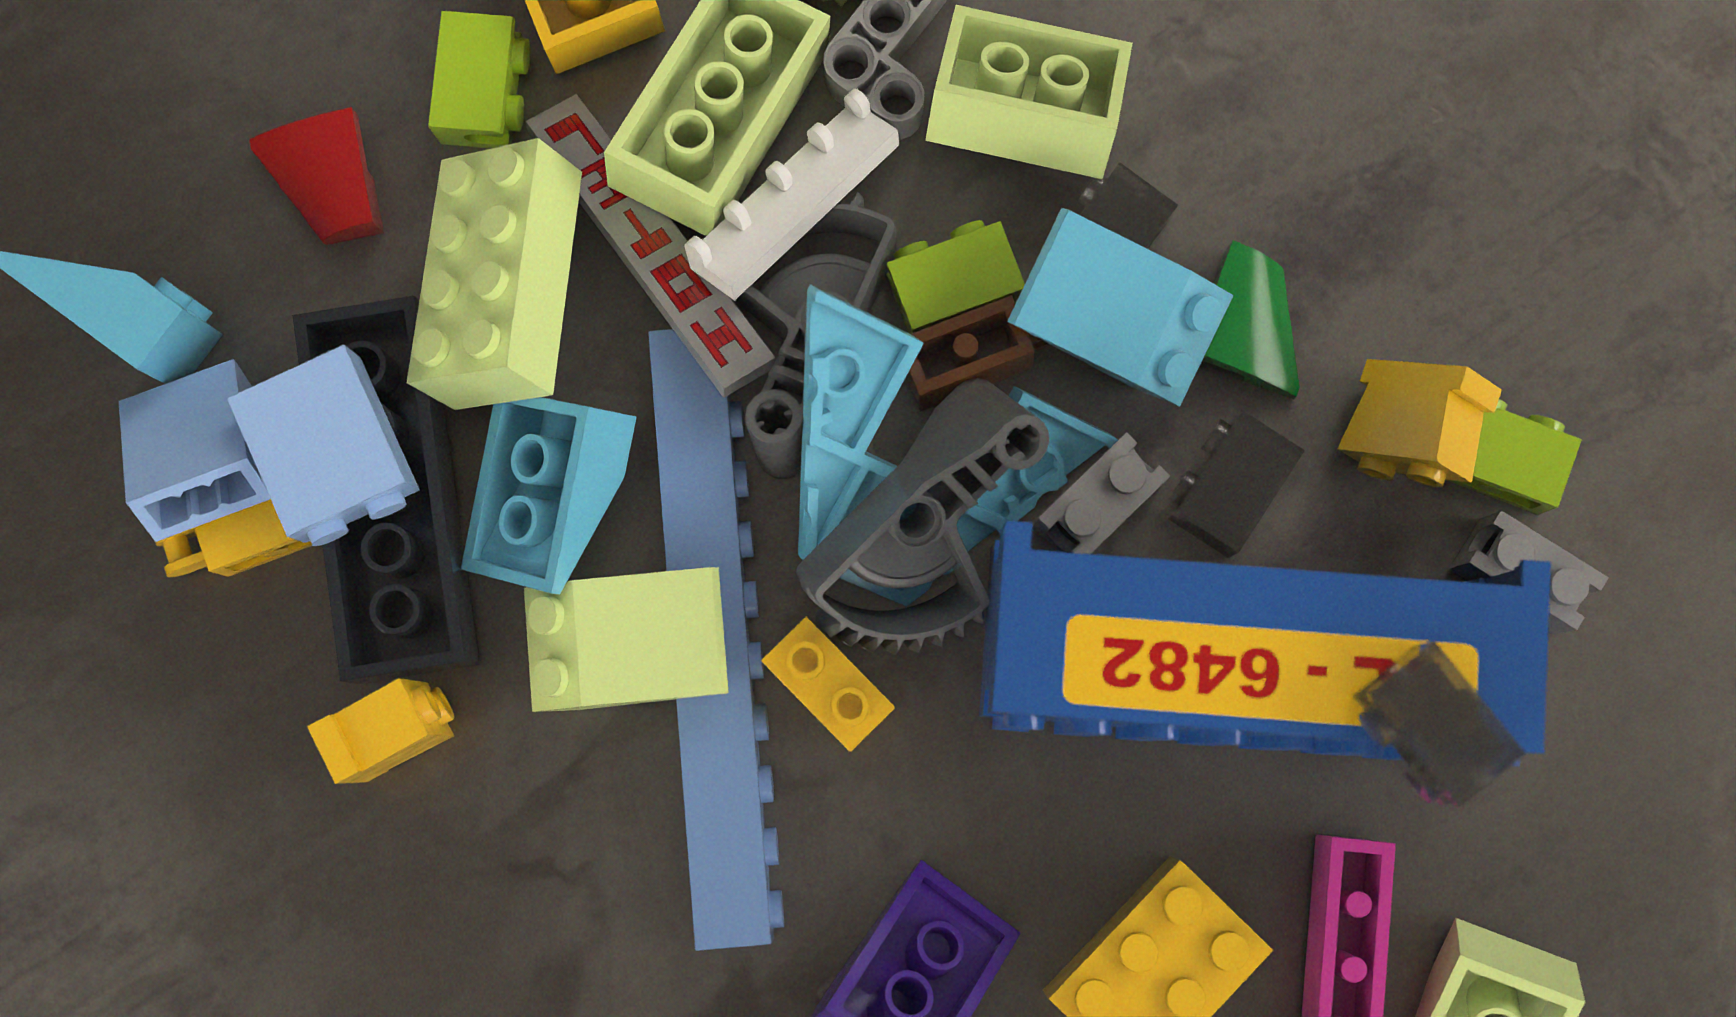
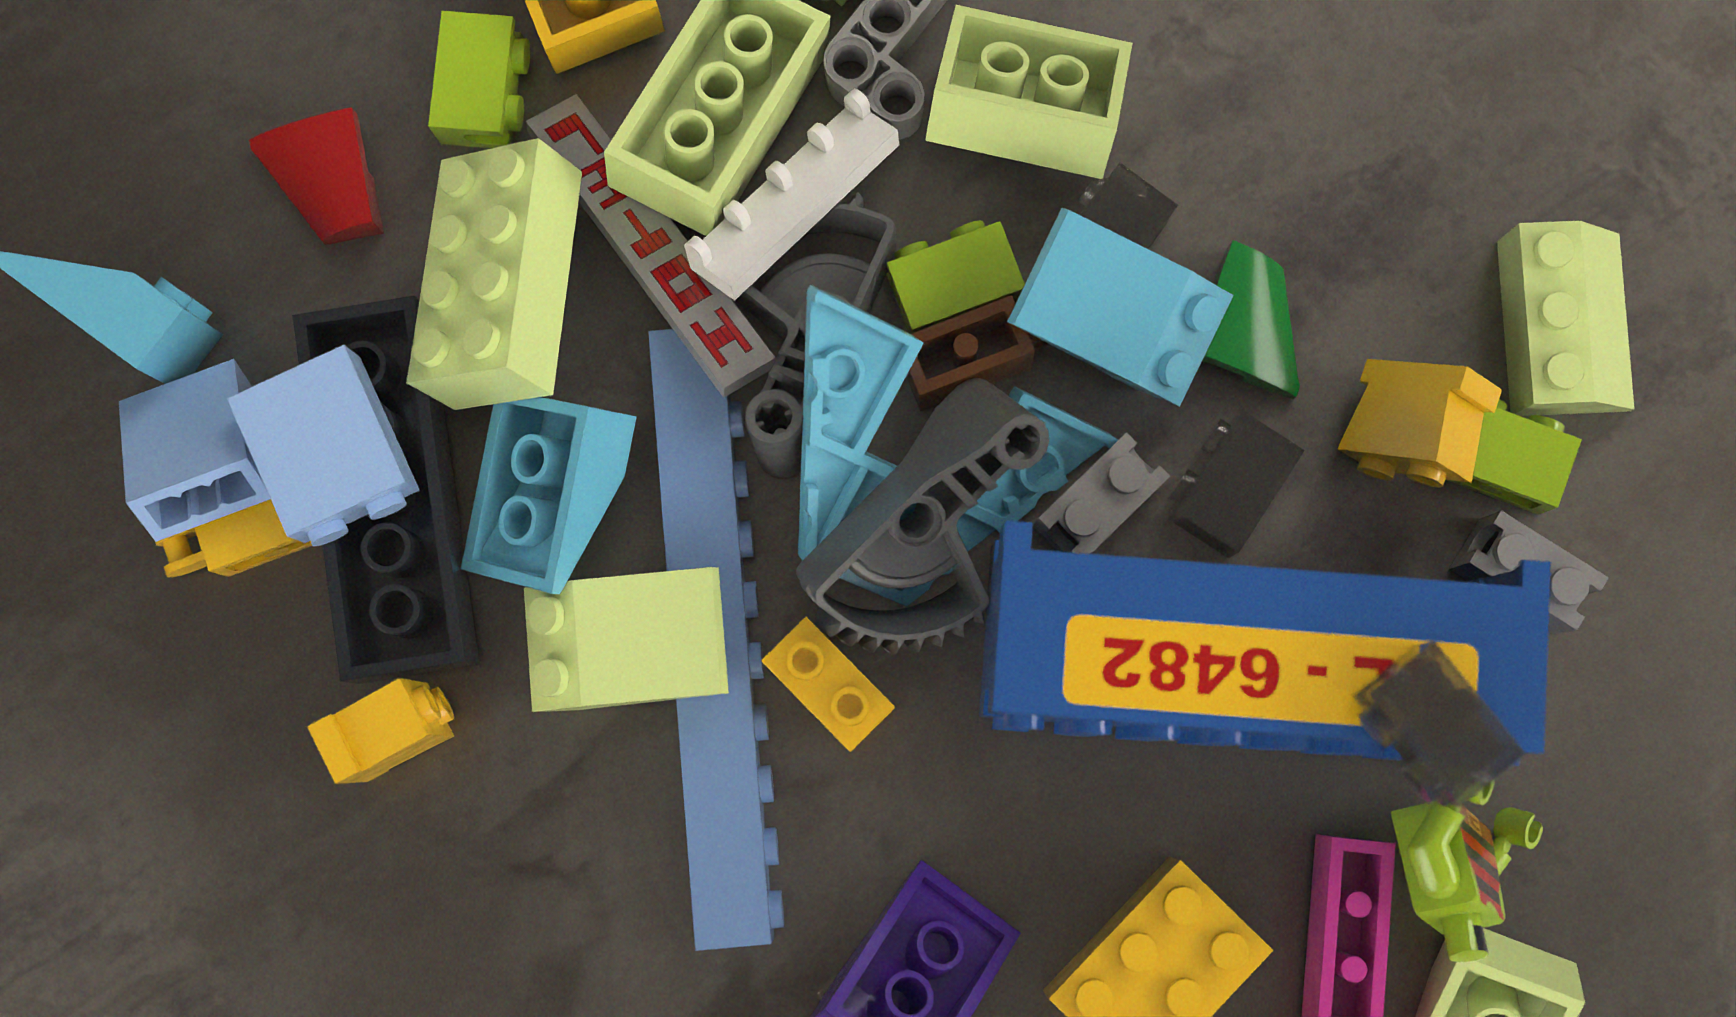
none -> lime torso [1391,763,1543,962]
none -> yellowish green slope [1497,221,1634,416]

